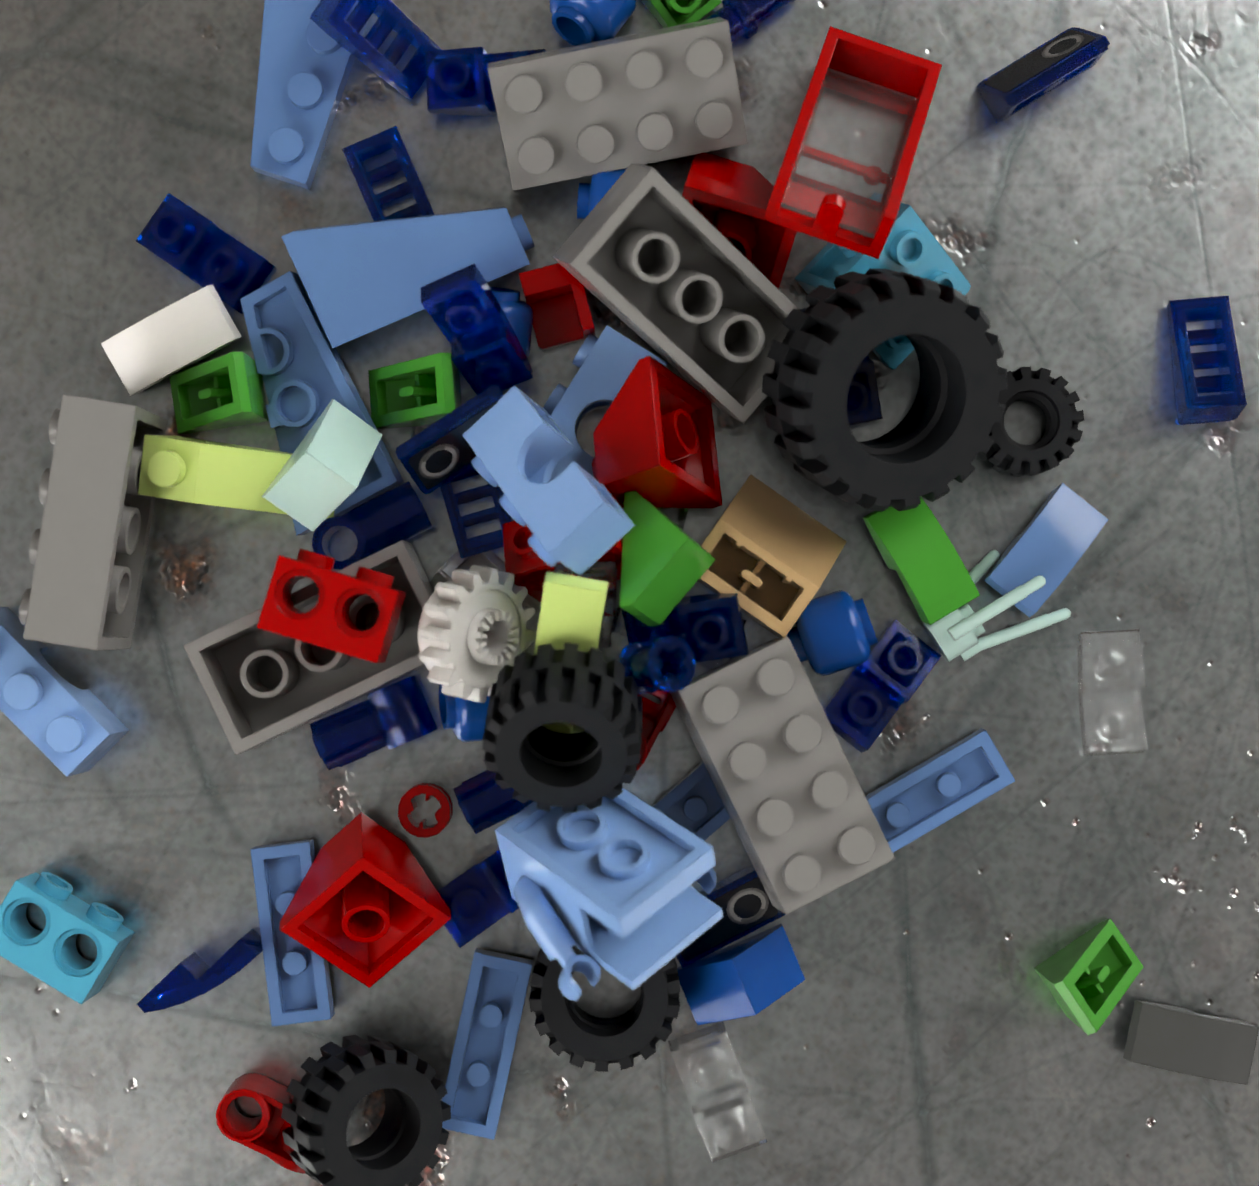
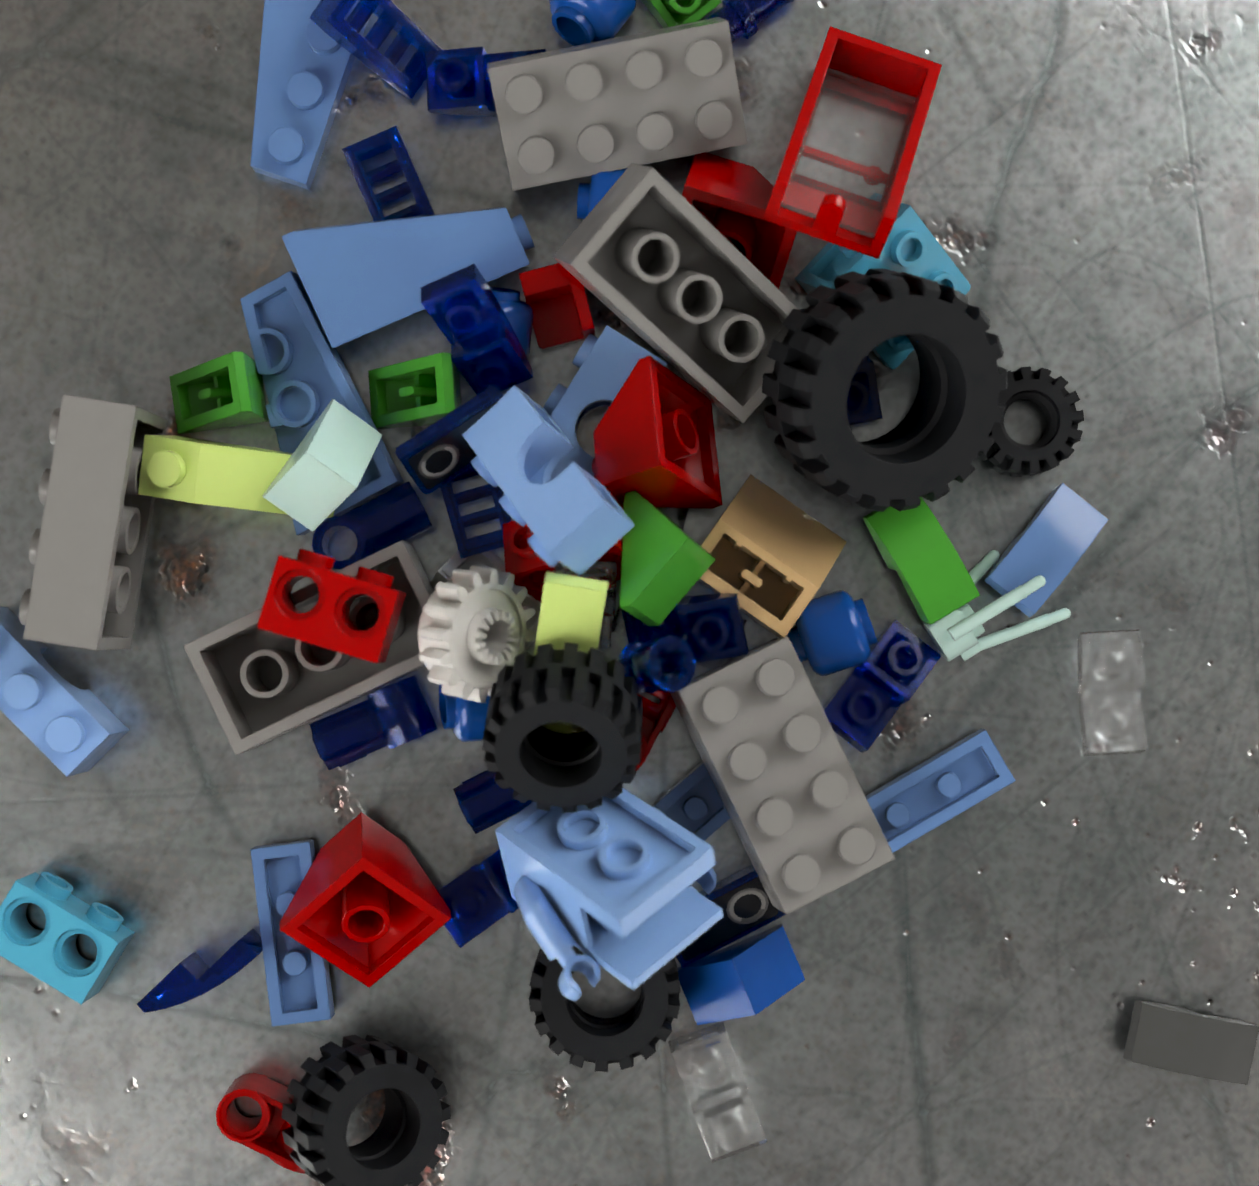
white slope [101,284,242,396] -> none
clear blue slope [136,193,275,314] -> none
red bush [398,783,453,838] -> none
medium blue plate [442,948,534,1140] -> none
clear blue slope [977,27,1110,122] -> none
bright green slope [1034,918,1144,1035] -> none
clear blue slope [1167,296,1247,425] -> none

